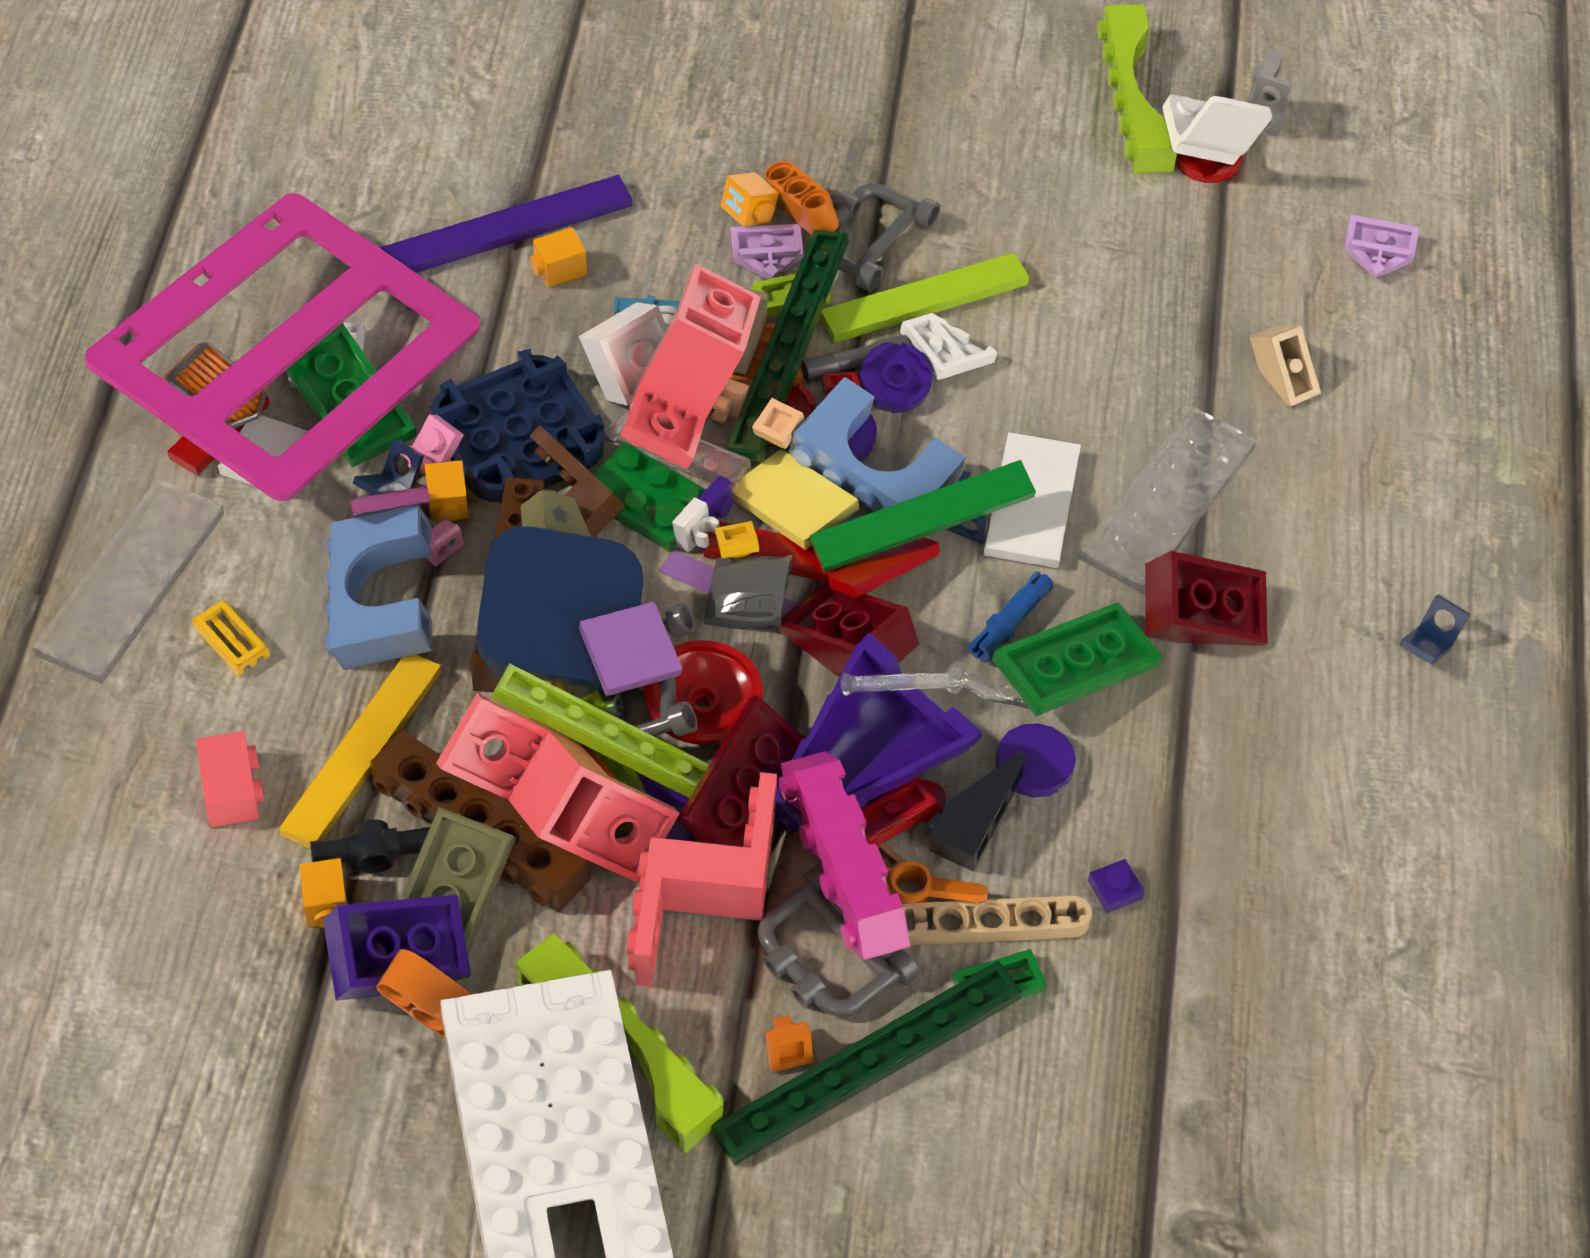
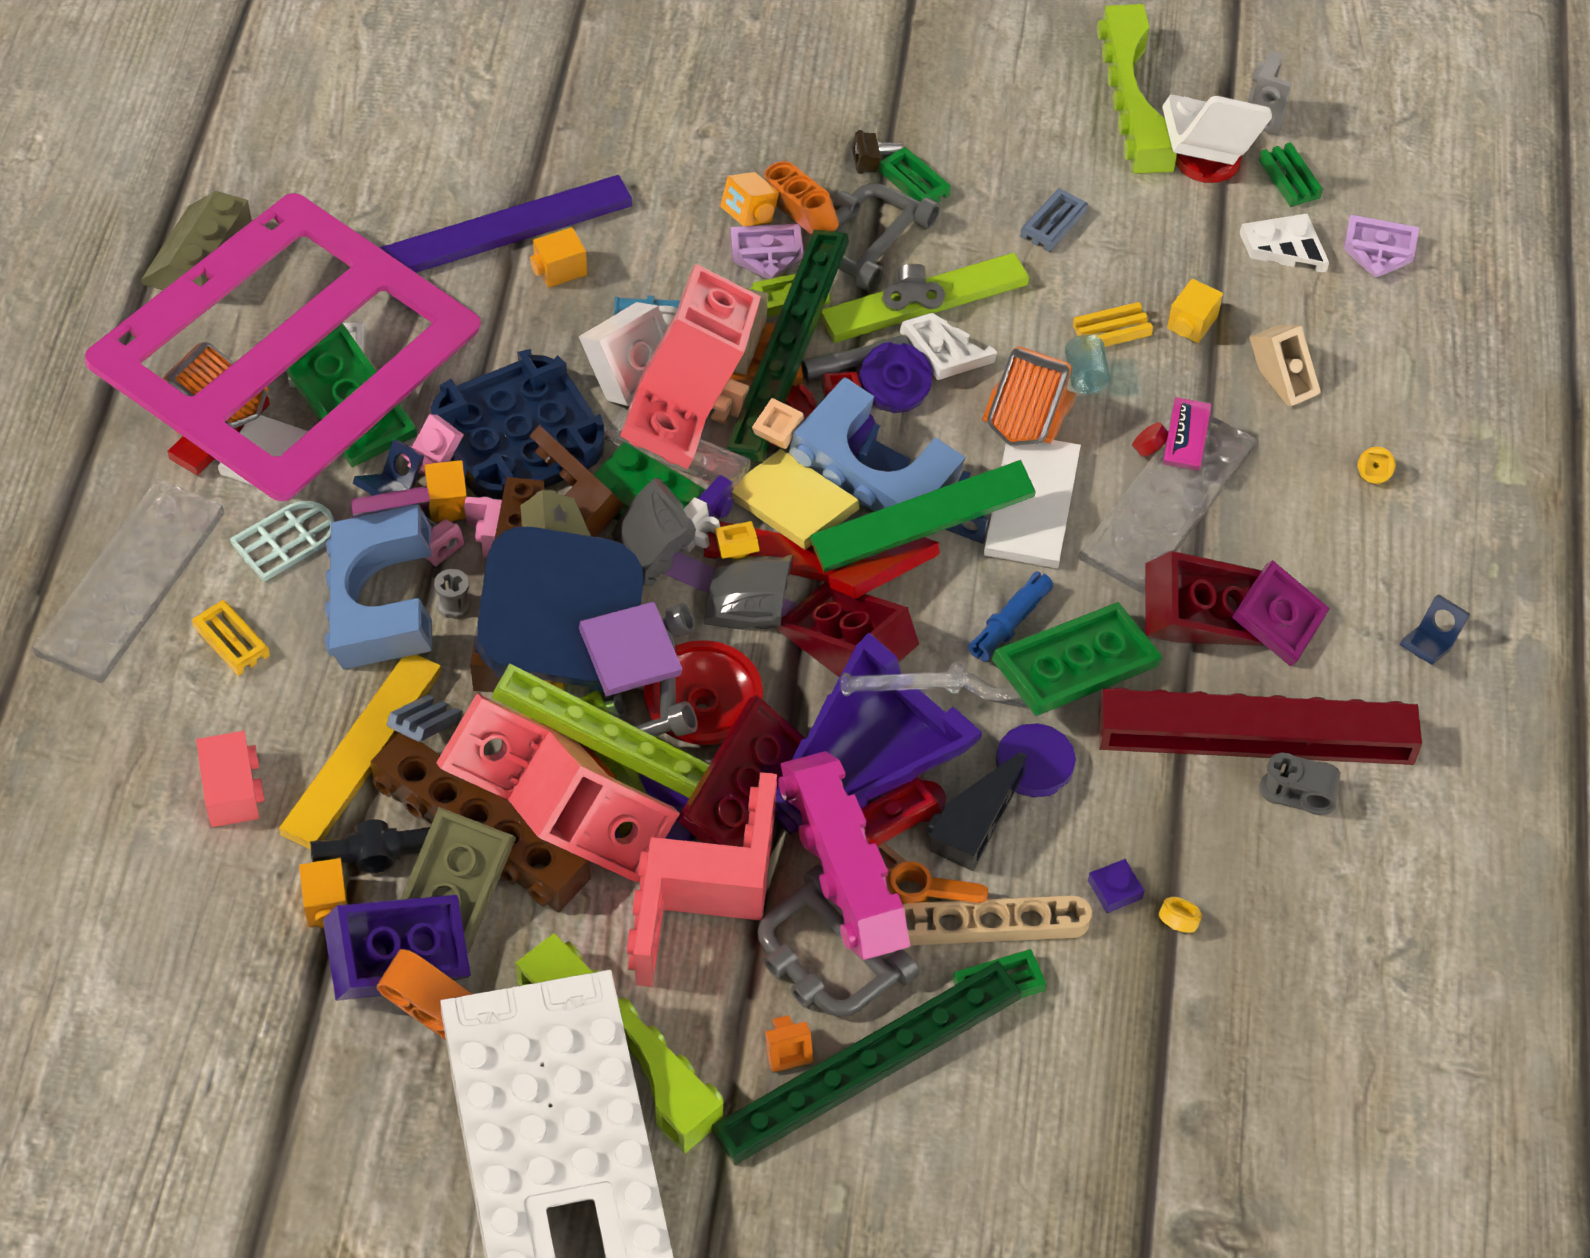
none -> olive slope [141,191,252,290]
none -> light aqua window [230,501,335,582]
none -> sand blue tile [386,695,461,742]
none -> light grey bush [434,569,471,619]
none -> bright pink bracket [464,497,502,558]
none -> dark grey slope [611,478,697,586]
none -> dark brown piece [851,130,903,174]
none -> dark blue bracket [856,423,911,472]
none -> green tile [879,146,951,202]
none -> flat silver piece [882,264,945,311]
none -> orange piece [982,346,1077,446]
none -> sand blue tile [1020,188,1088,252]
none -> clear light blue piece [1065,334,1110,394]
none -> yellow tile [1072,302,1153,352]
none -> dark red brick [1098,687,1422,765]
none -> red tile [1132,422,1168,457]
none -> yellow tile [1159,897,1202,933]
none -> dark pink slope [1163,397,1211,471]
none -> yellow brick [1167,278,1223,343]
none -> magenta tile [1232,560,1330,666]
none -> white wing [1240,214,1329,272]
none -> green tile [1259,142,1323,207]
none -> dark grey piece [1259,753,1341,815]
none -> yellow tile [1357,447,1396,484]

